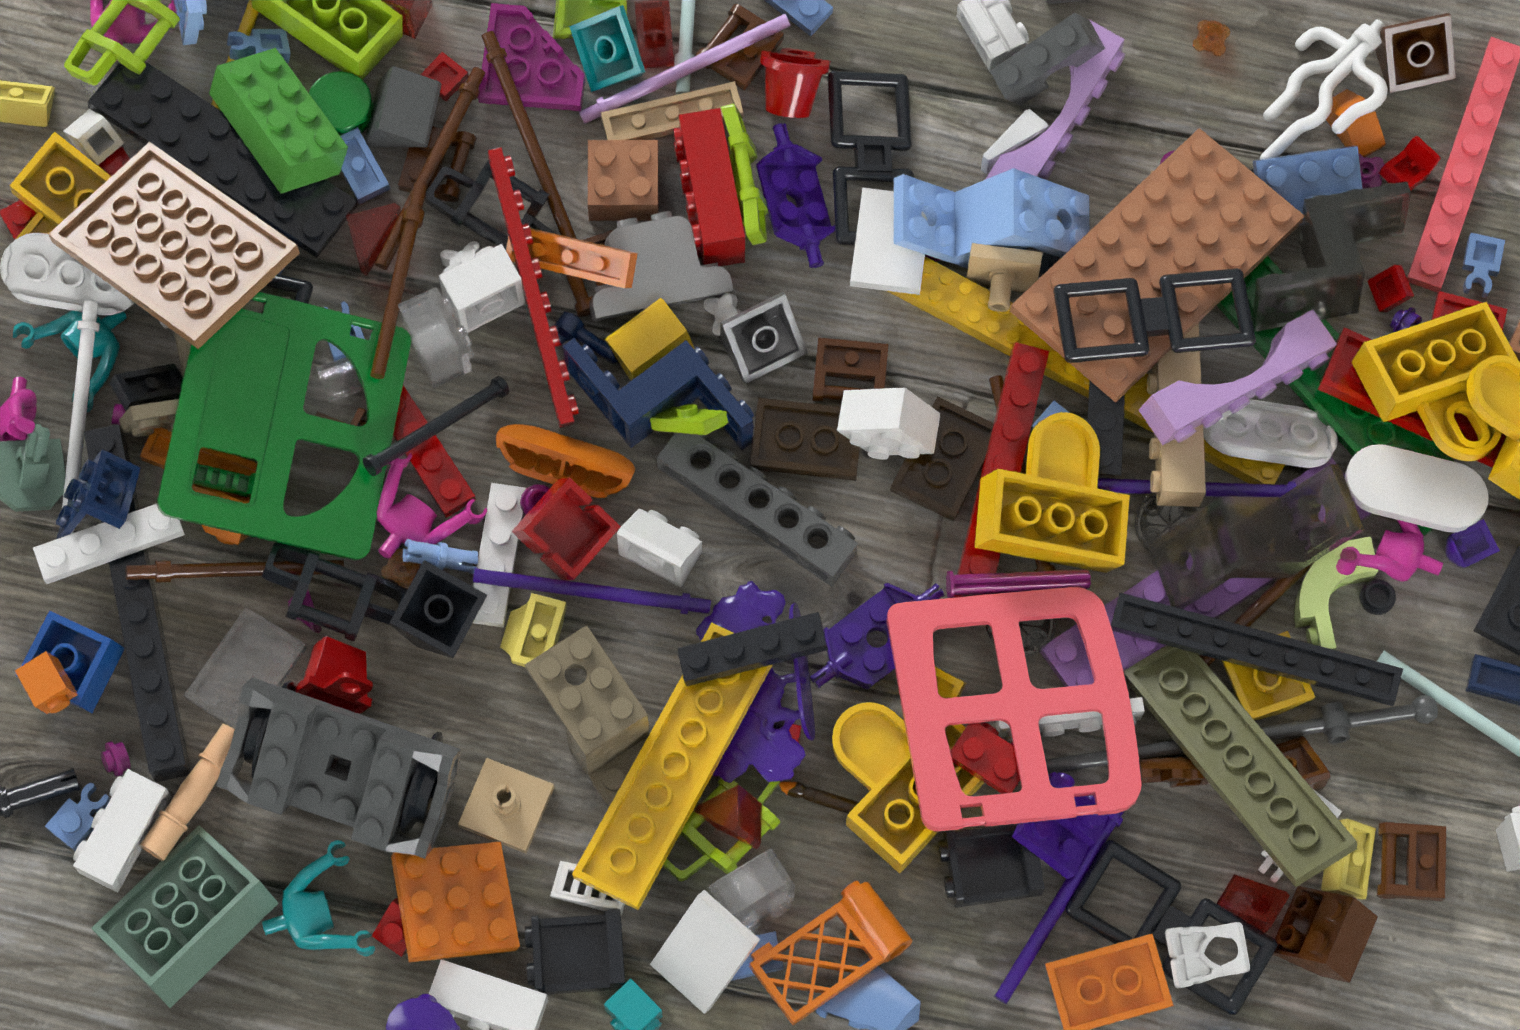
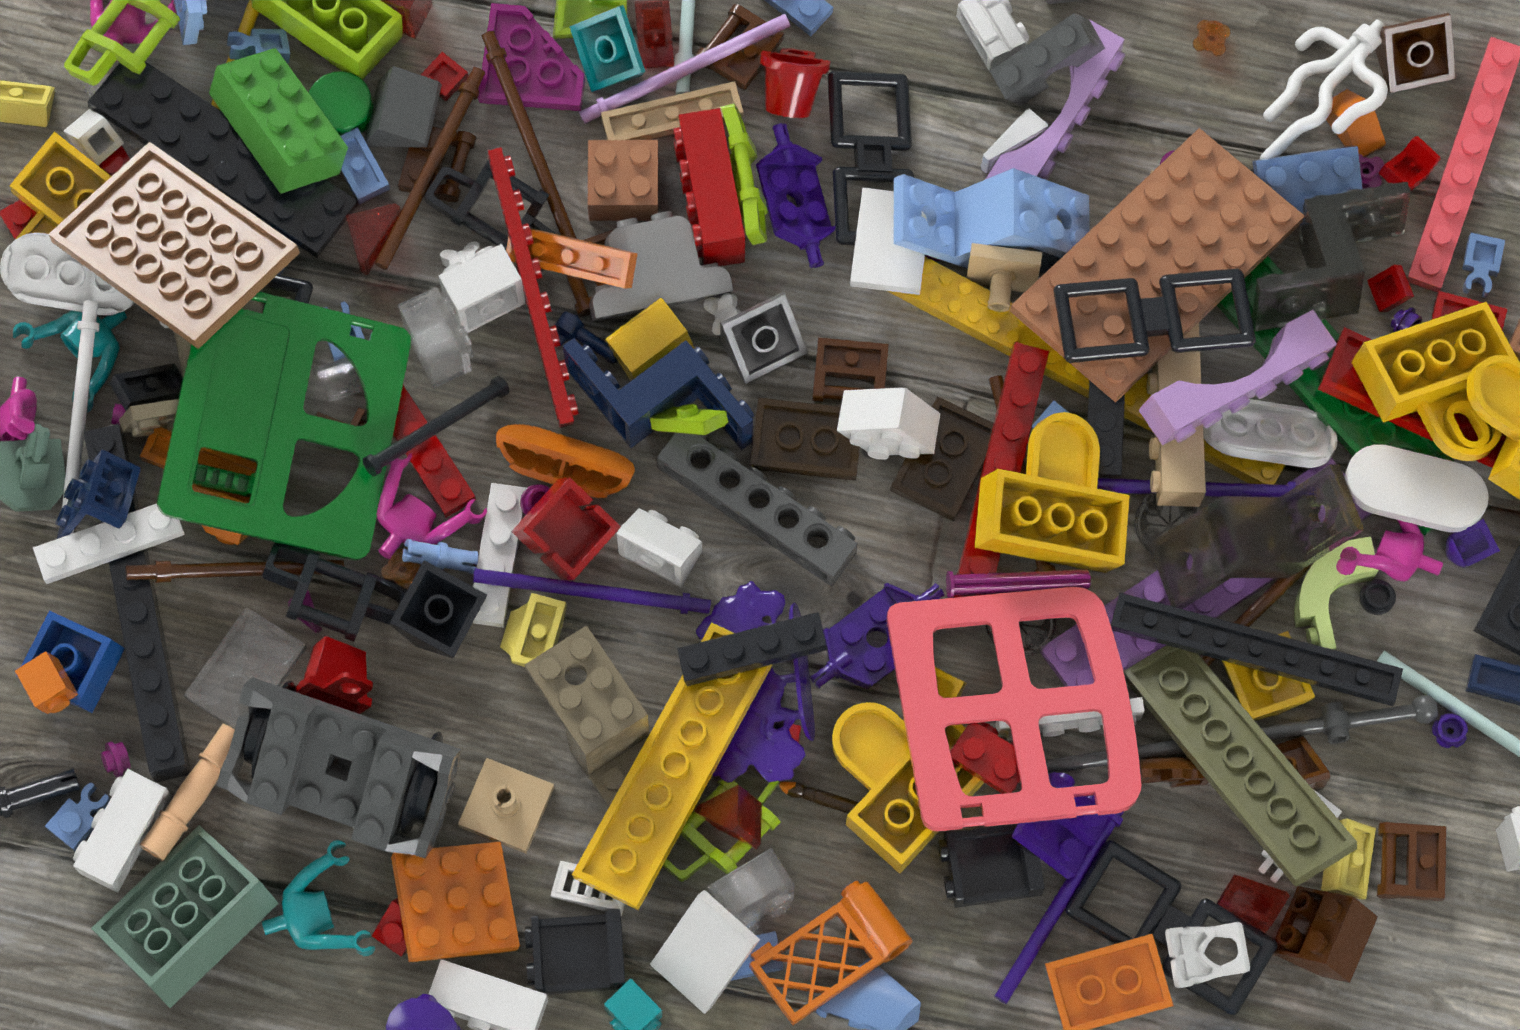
reddish brown bar [370,183,427,379] -> none
none -> dark purple plate [1432,713,1468,748]

